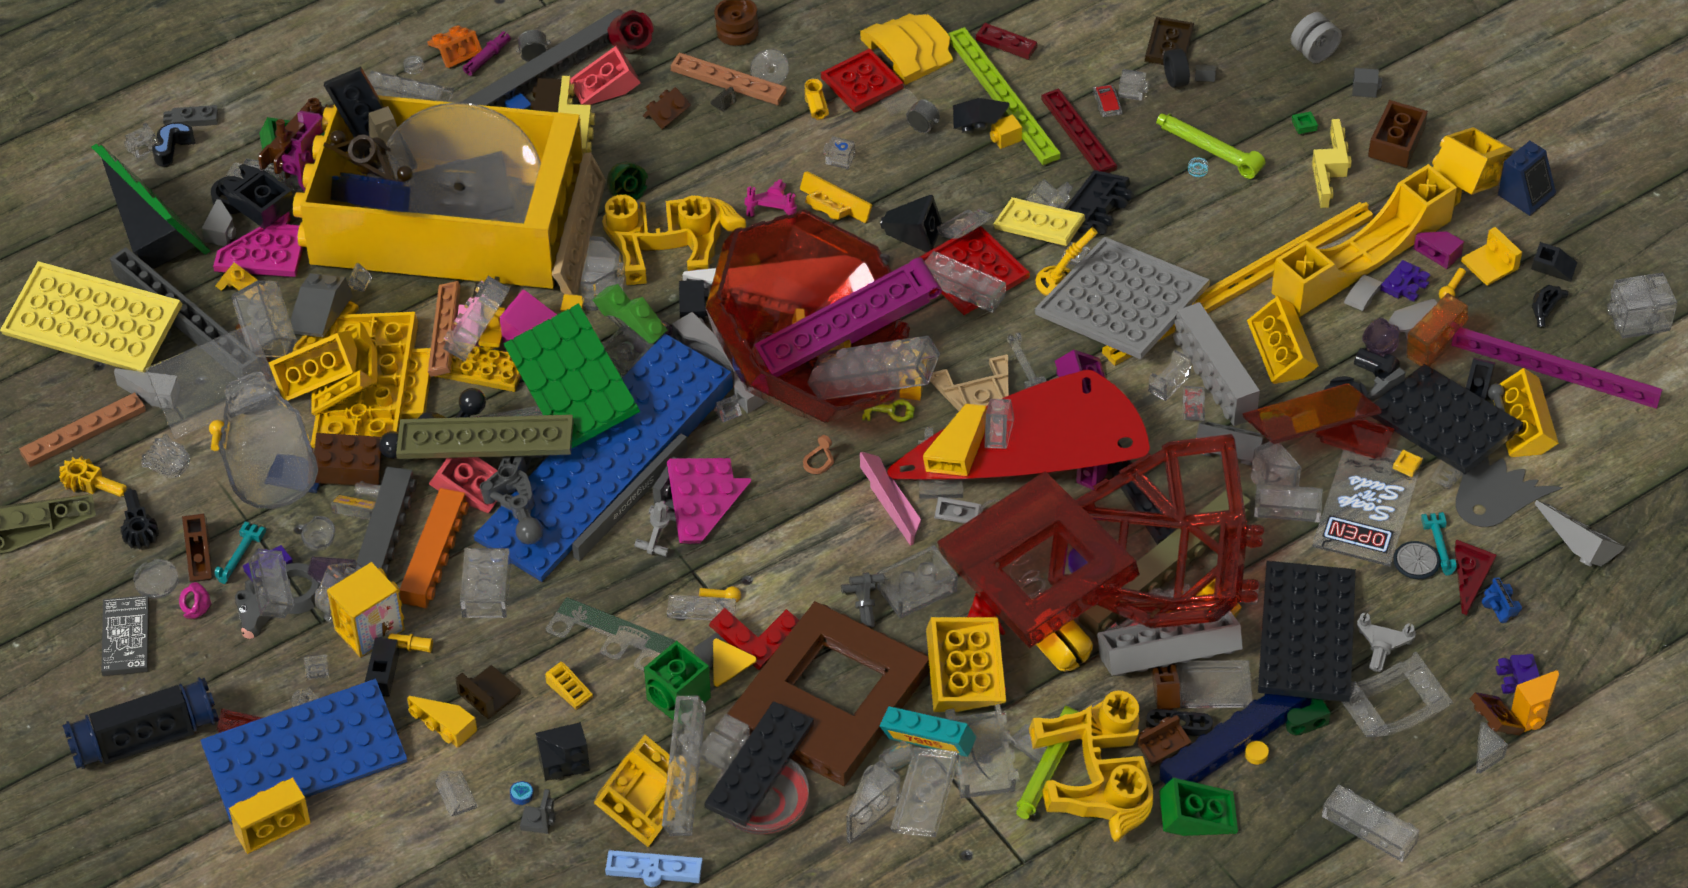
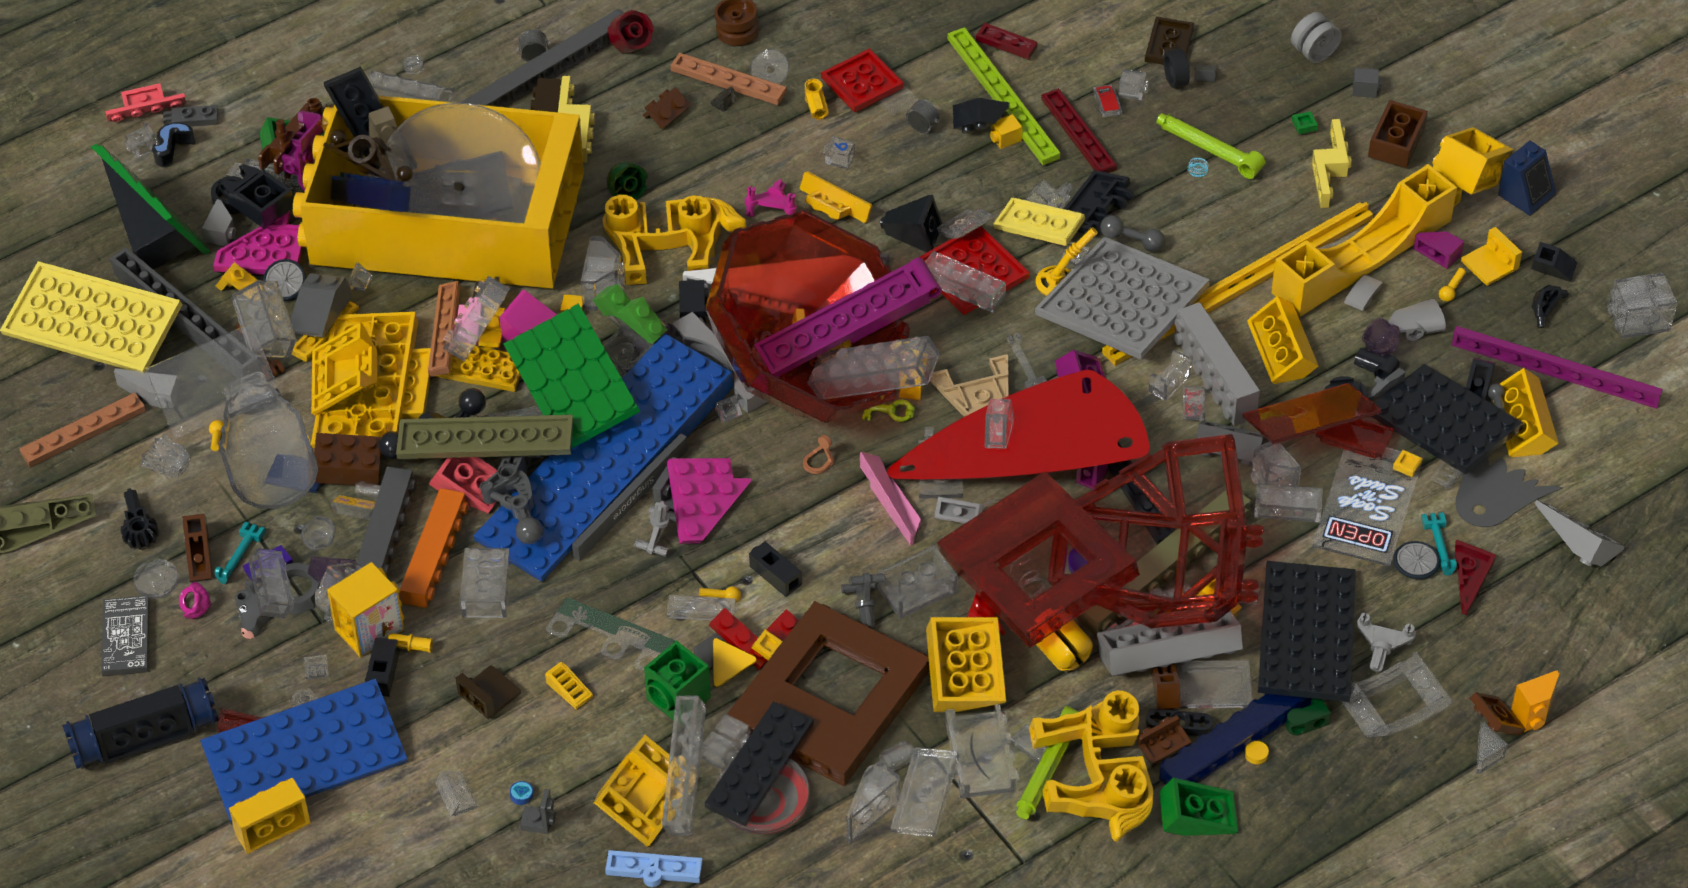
yellow gear [59,455,127,497] -> none
yellow slope [269,330,357,402] -> none
yellow slope [407,696,477,748] -> none
orange bracket [427,25,482,68] -> none
magenta pin [463,31,511,76] -> none
blue tile [504,93,531,110] -> none
black slope [536,722,590,781] -> none
tan plate [552,152,606,295] -> none
coral slope [570,46,641,105] -> none
yellow slope [860,14,953,85] -> none
teal brick [880,706,977,757] -> none
yellow slope [923,404,989,476] -> none
clear brick [1322,785,1420,862] -> none
dark purple plate [1380,260,1430,301] -> none
clear orange wedge [1407,293,1469,367] -> none
blue hips [1482,578,1522,623] -> none
dark purple plate [1495,654,1540,694] -> none
none -> coral bracket [105,83,186,122]
none -> light grey wheel [263,259,306,301]
none -> black brick [749,541,802,597]
none -> yellow tile [752,629,783,660]
none -> dark grey piece [1100,215,1165,252]

